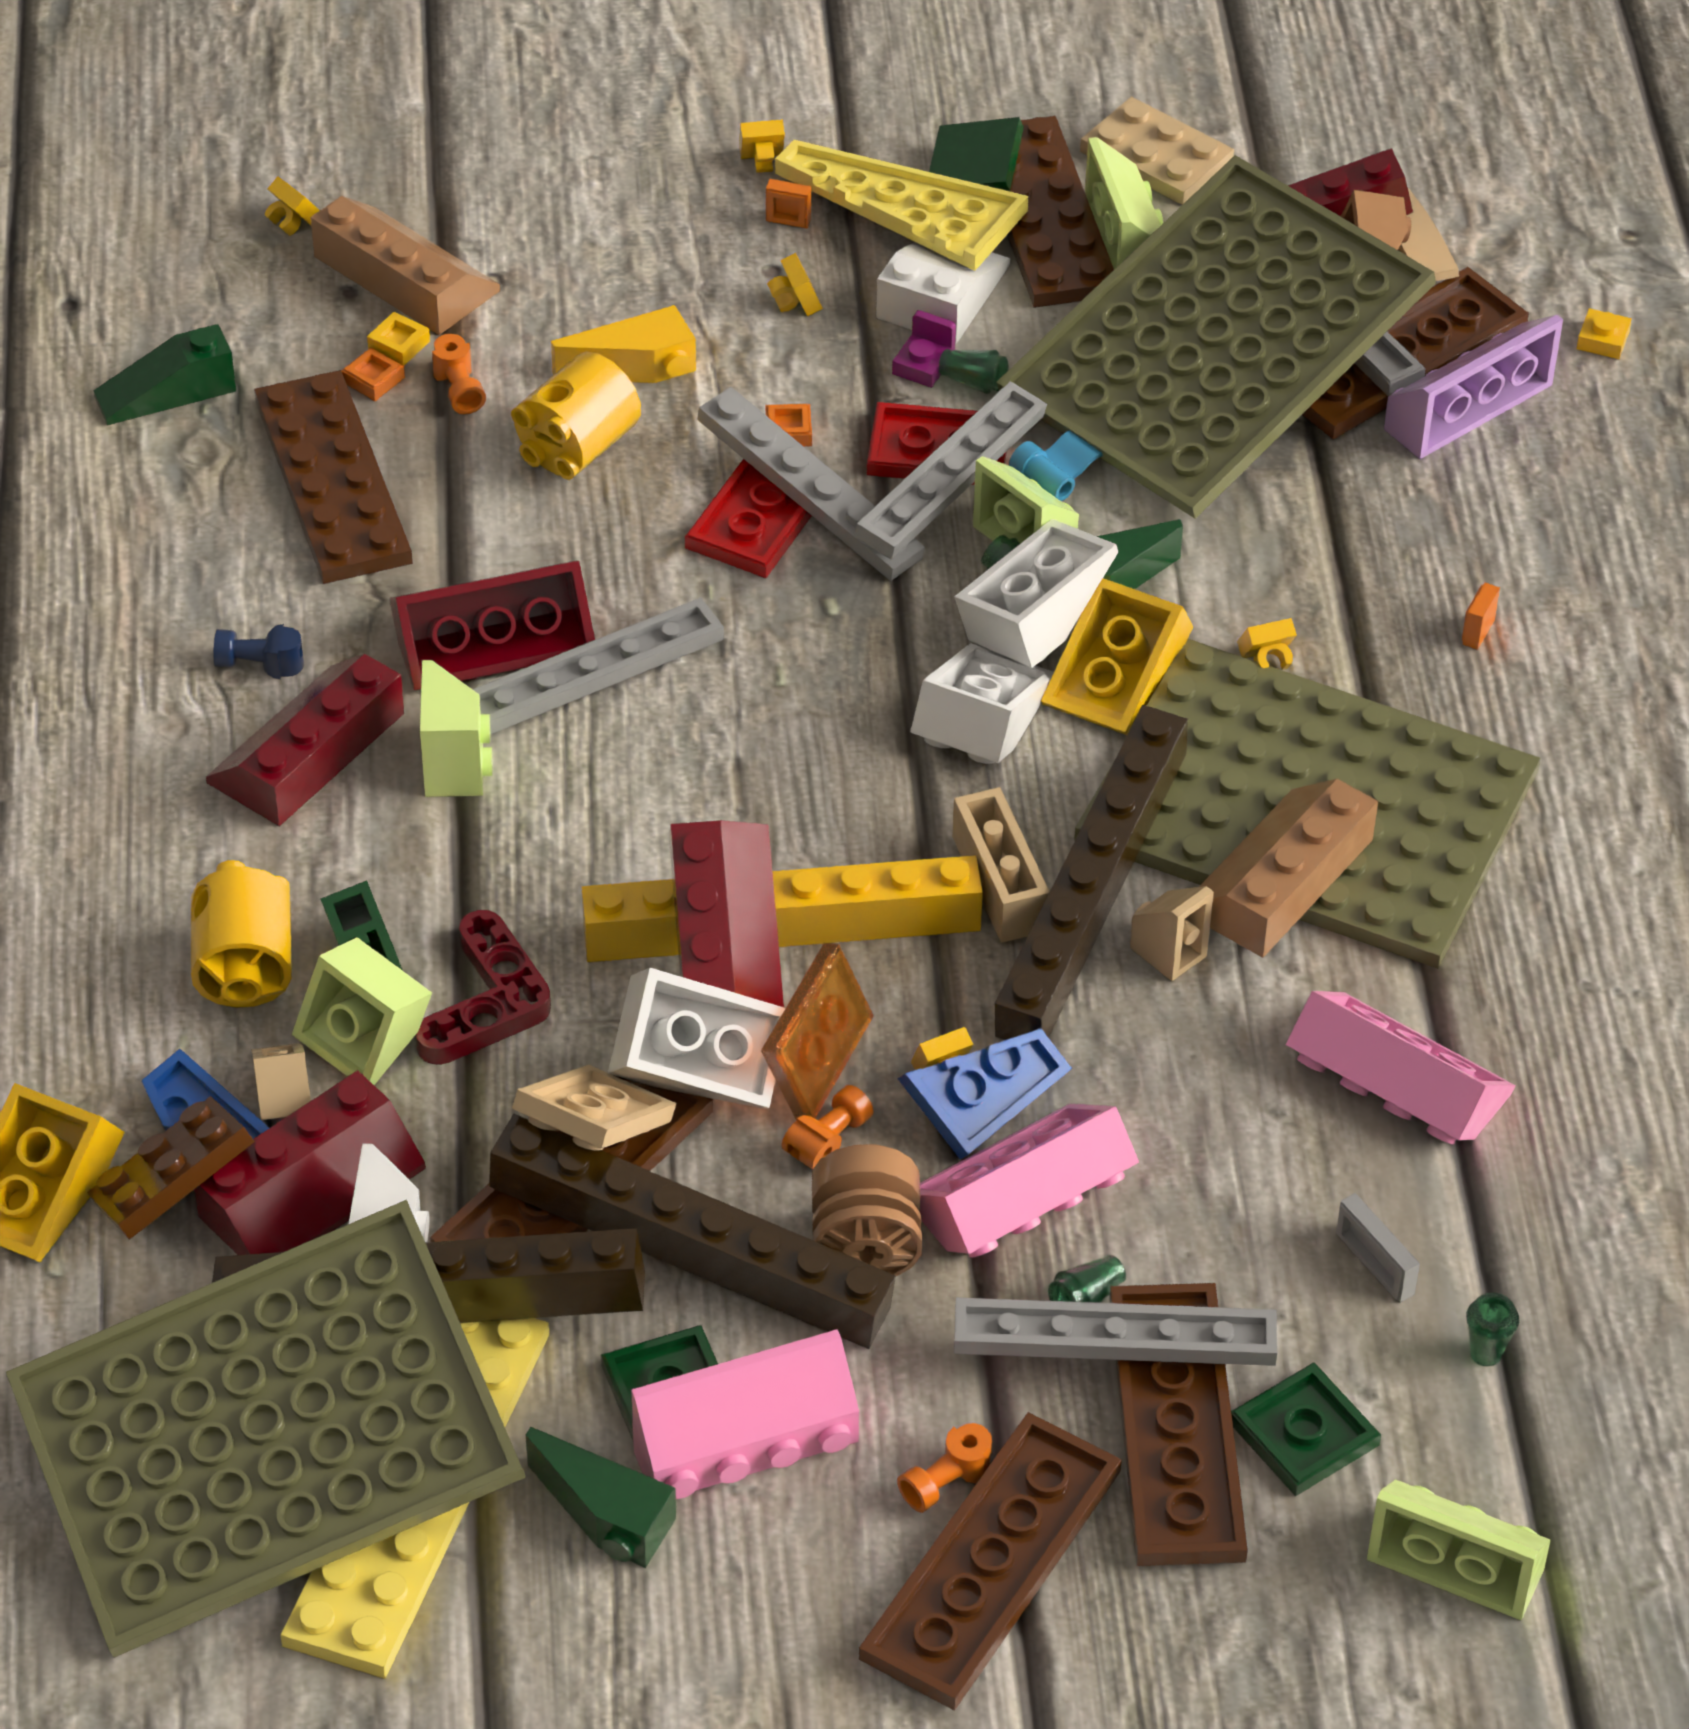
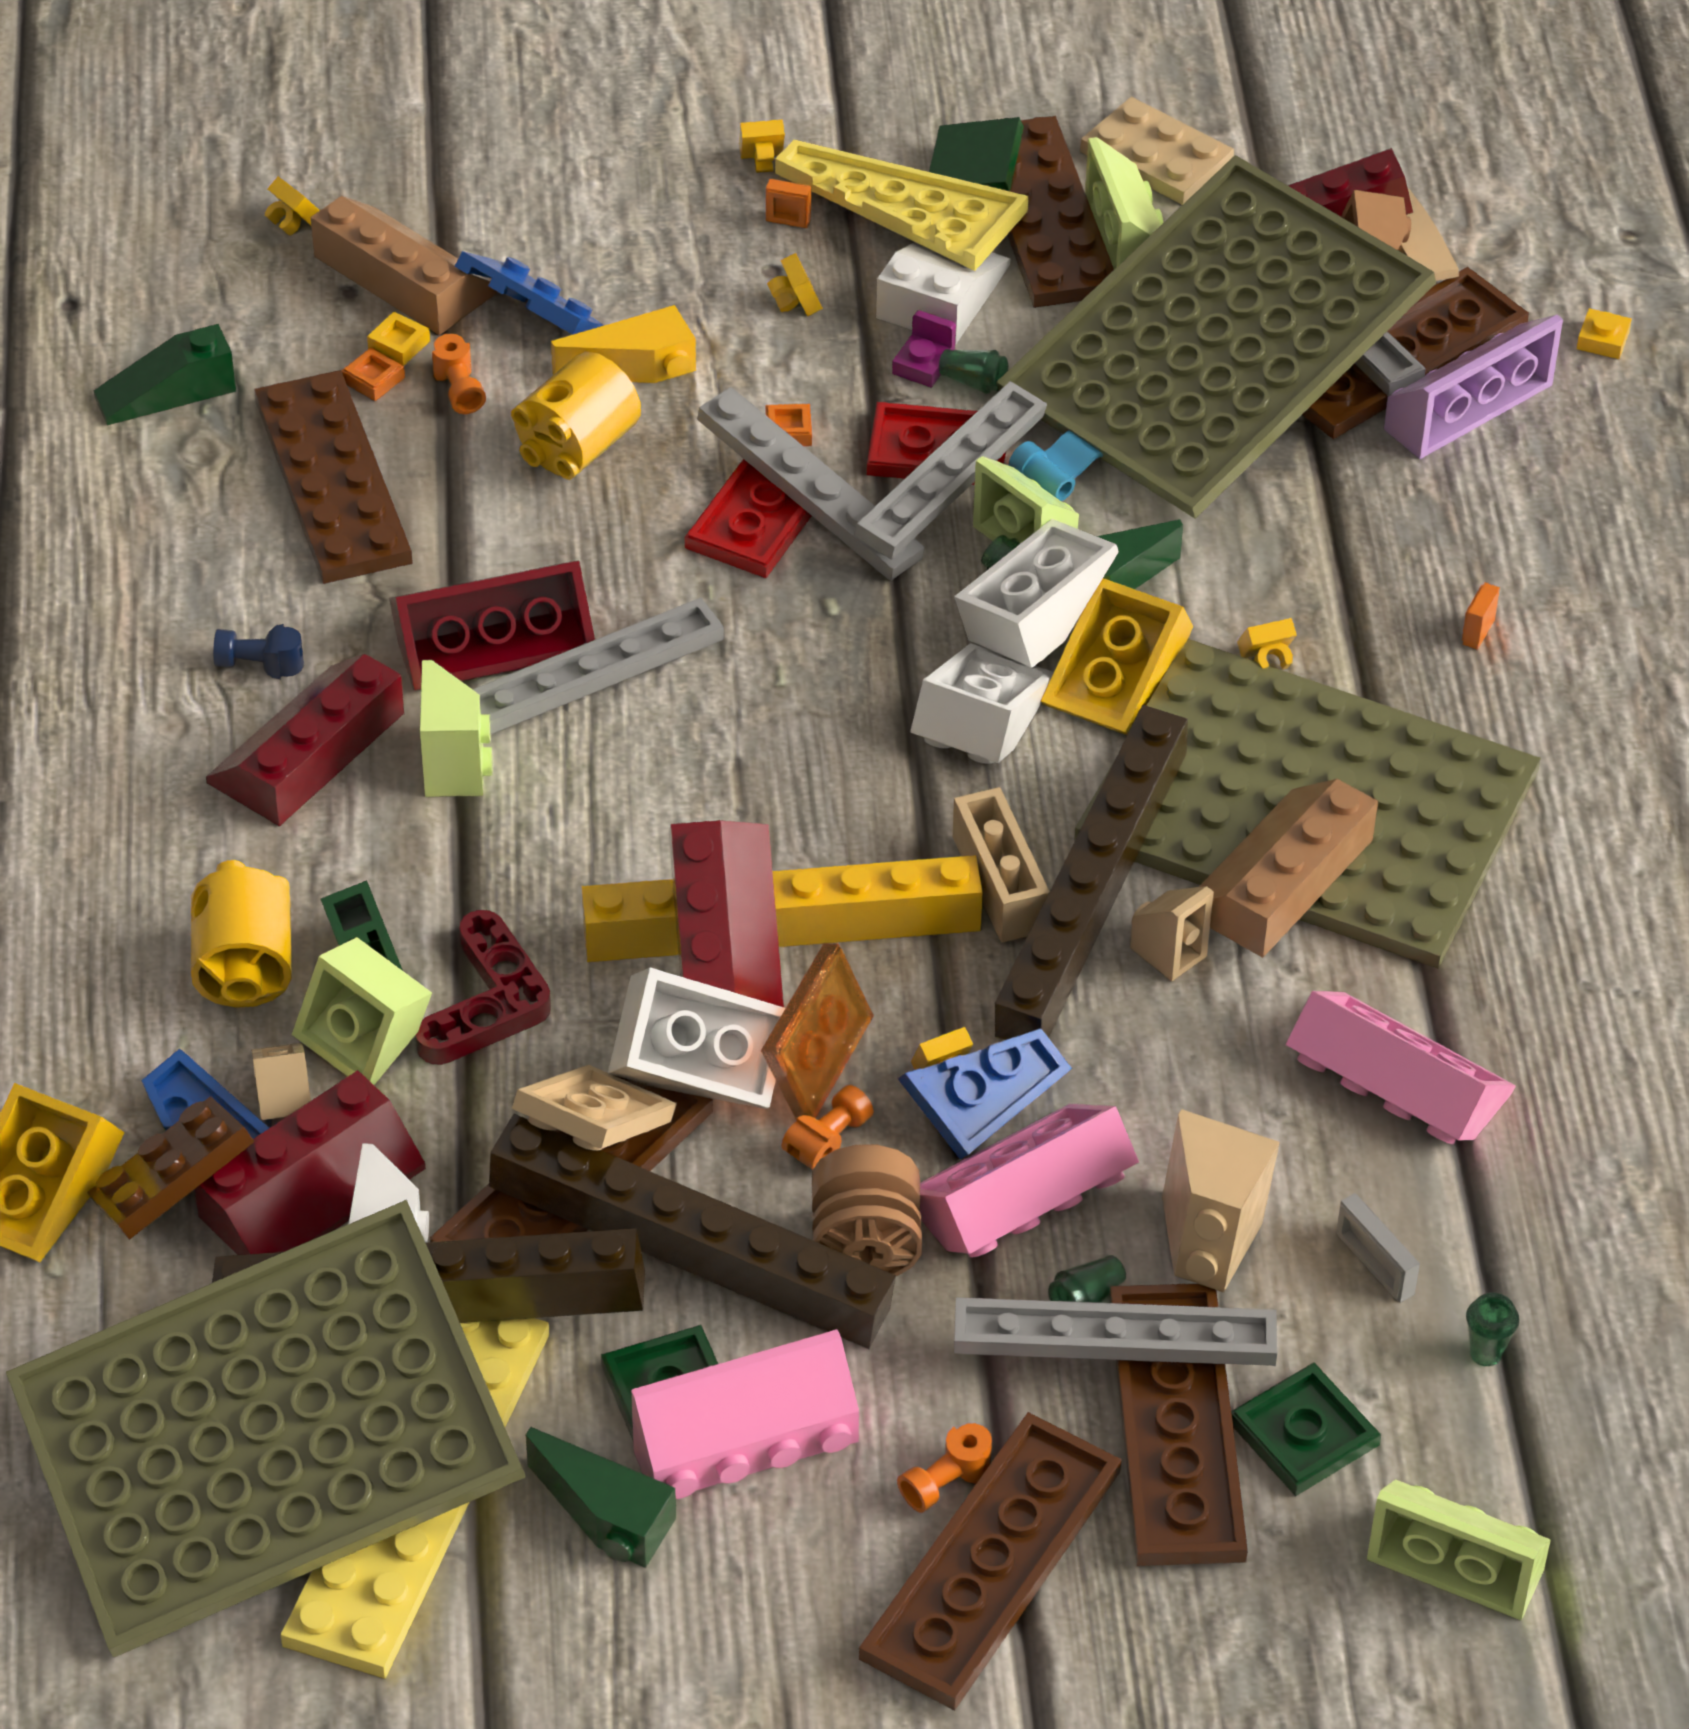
none -> blue wing [454,251,604,335]
none -> tan slope [1162,1109,1280,1292]

